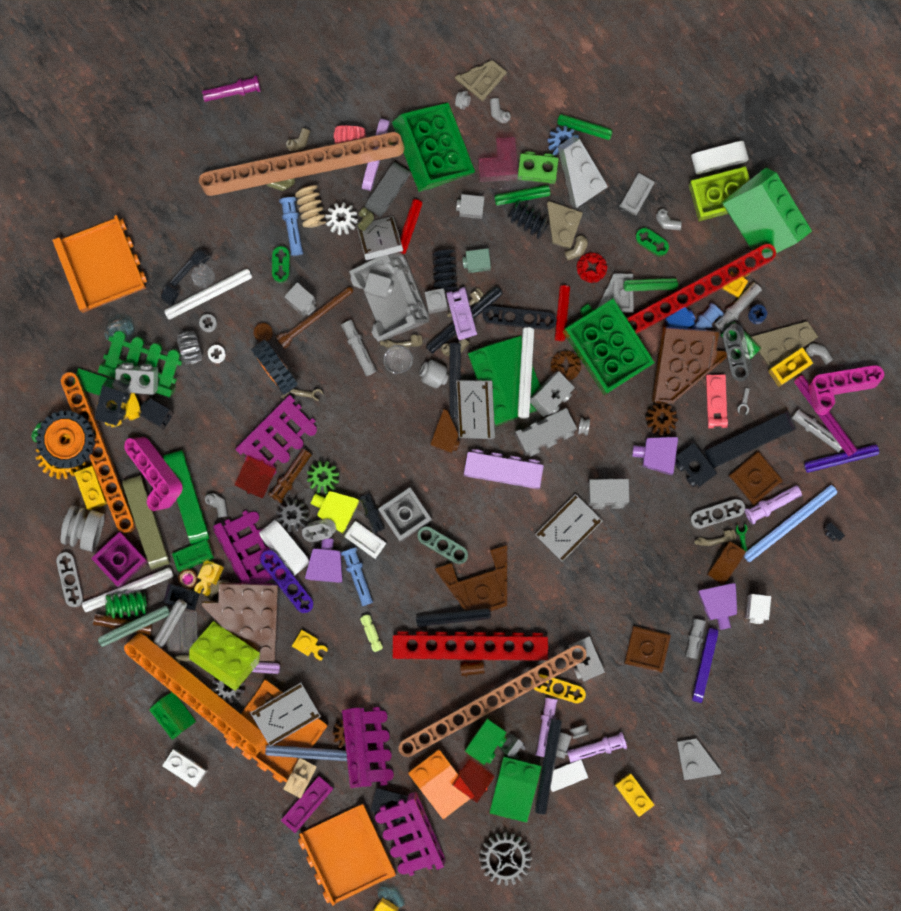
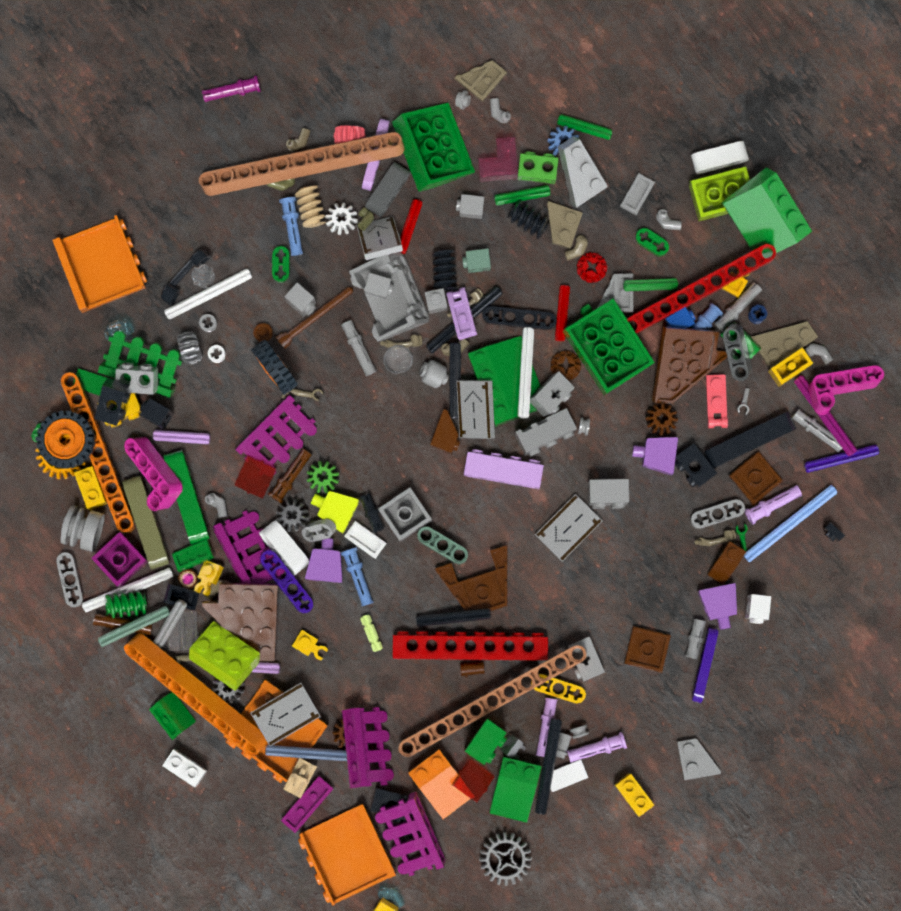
none -> lavender axle [153,430,210,444]

